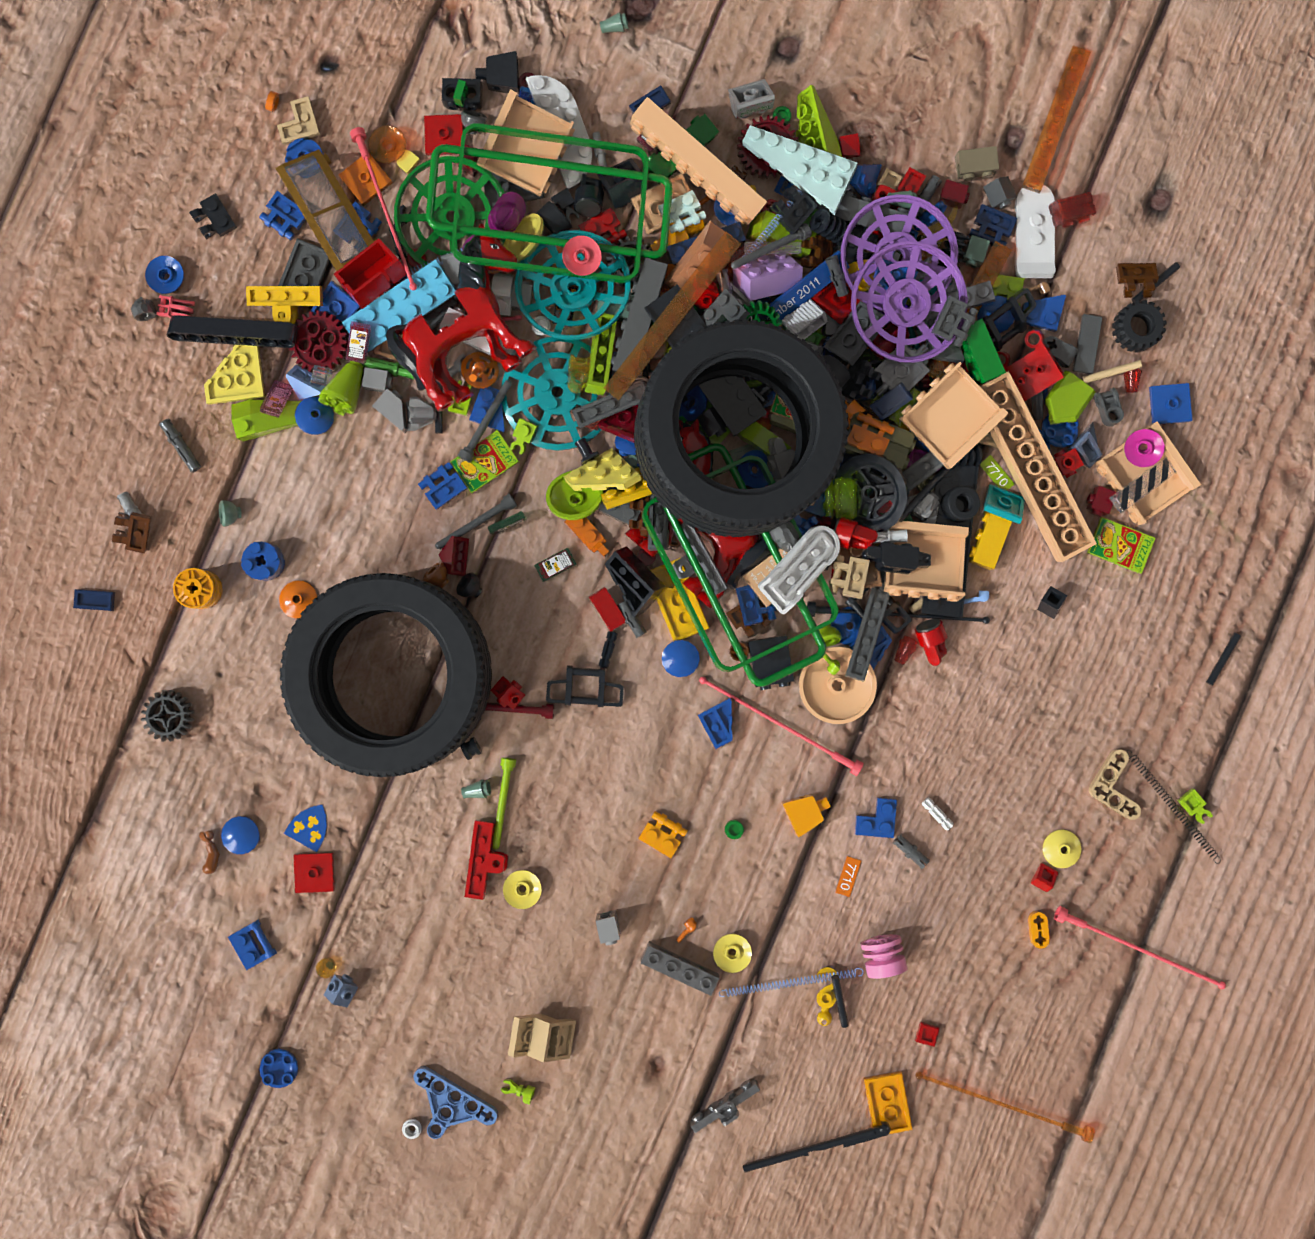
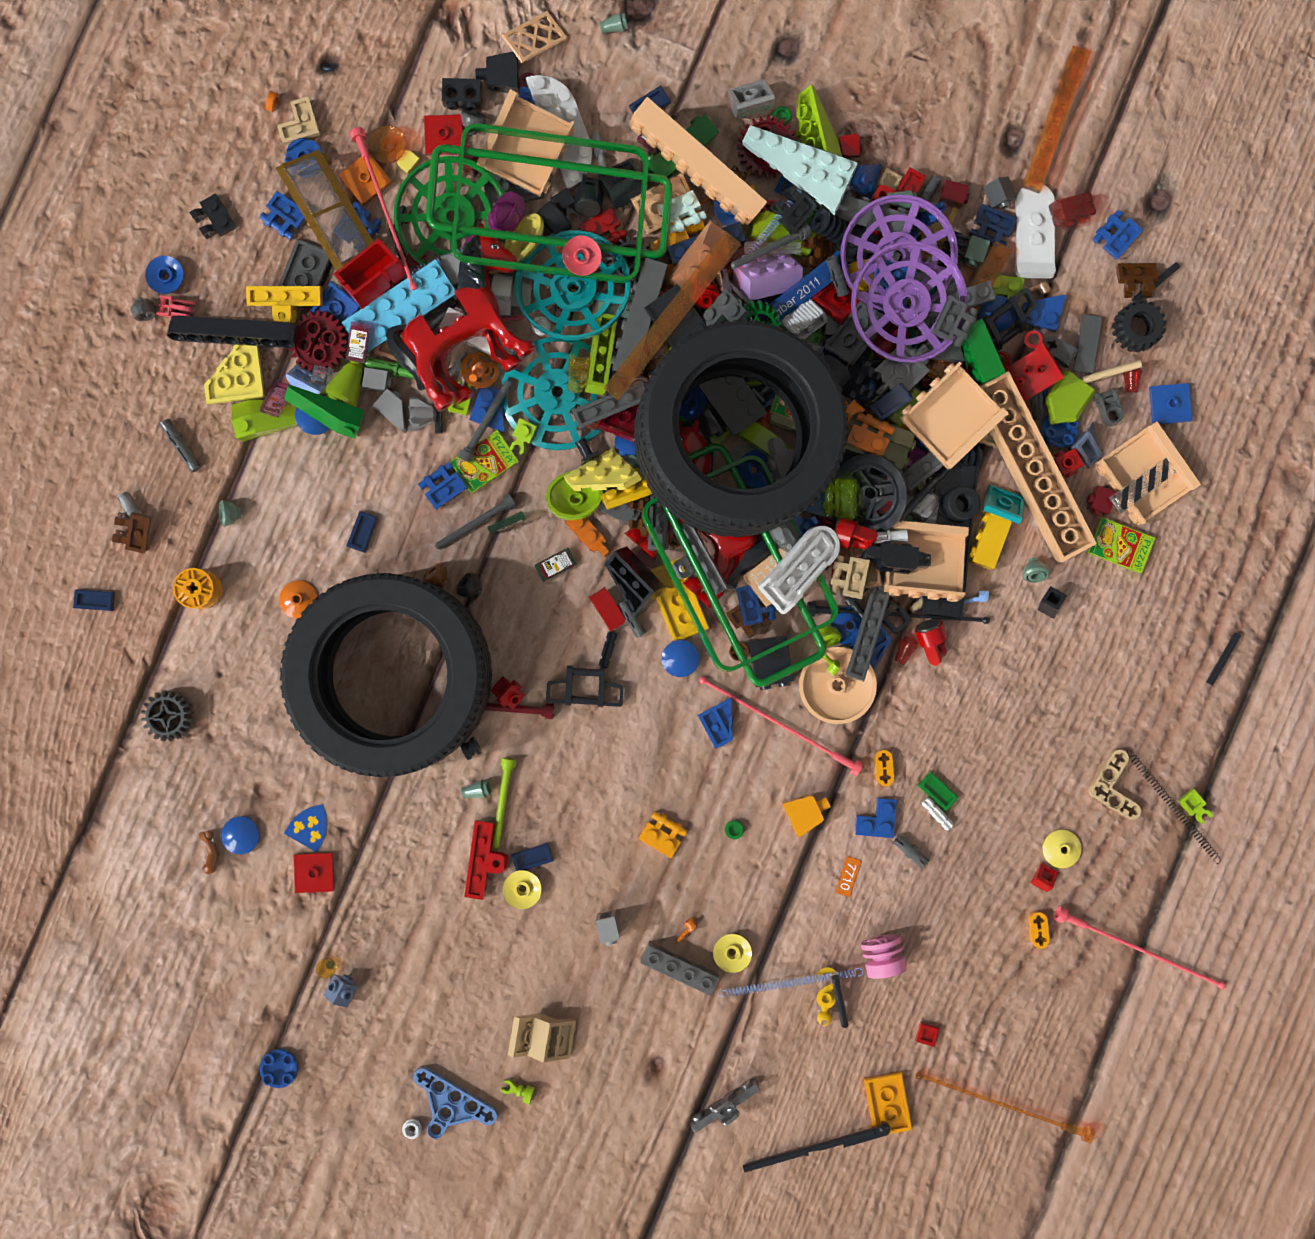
blue plate [228,919,277,971] -> none
blue brick [241,541,285,581] -> none
dark red slope [438,536,469,576] -> none
green tile [453,79,468,107] -> none
dark tan brick [955,146,999,181] -> none
lime sticker [980,455,1014,490] -> none
dark pink dish [1124,429,1164,467] -> none
none -> green wedge [284,384,364,439]
none -> dark blue tile [347,511,378,553]
none -> light nougat window [502,11,567,63]
none -> dark blue tile [511,842,554,871]
none -> light orange beam [874,749,894,786]
none -> green tile [917,771,959,811]
none -> sand green brick [1023,557,1050,583]
none -> blue plate [1092,210,1143,260]

